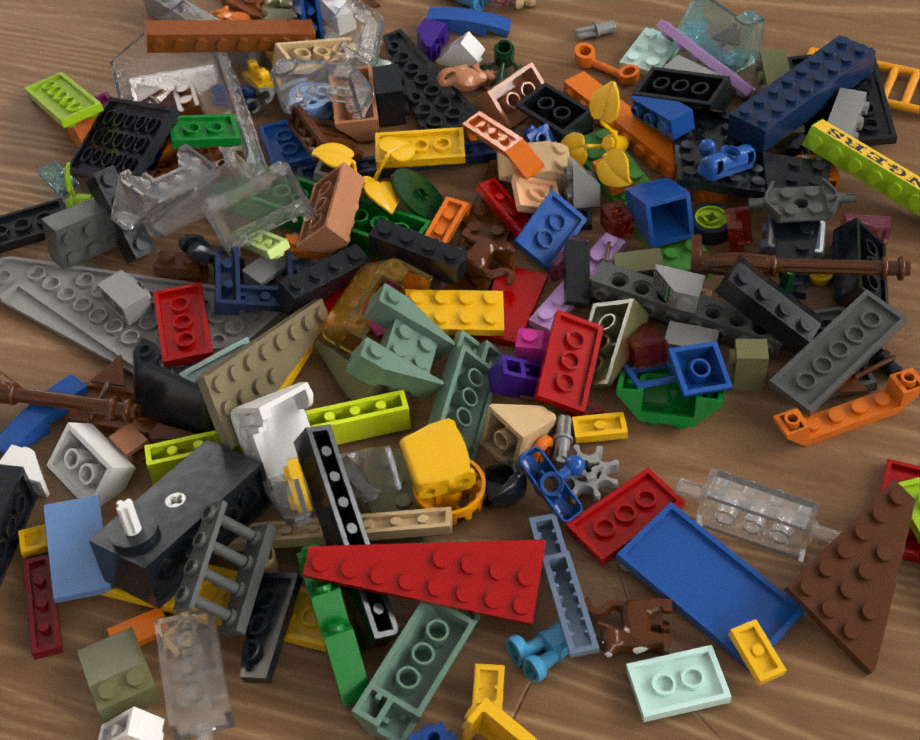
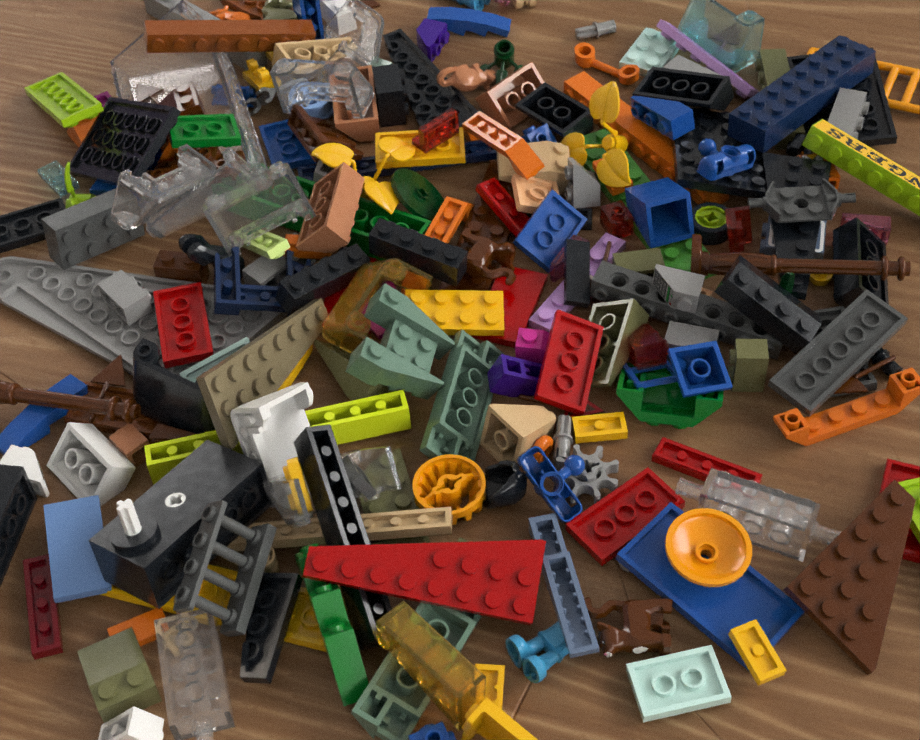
yellow plate [18,524,48,559] -> none
black arch [85,165,156,264] -> none
yellow piece [399,418,476,499] -> none
white slope [436,31,486,68] -> none
none -> clear yellow wedge [376,600,486,731]
none -> clear red bracket [412,108,459,154]
none -> red tile [652,437,763,500]
none -> light orange dish [665,508,752,587]

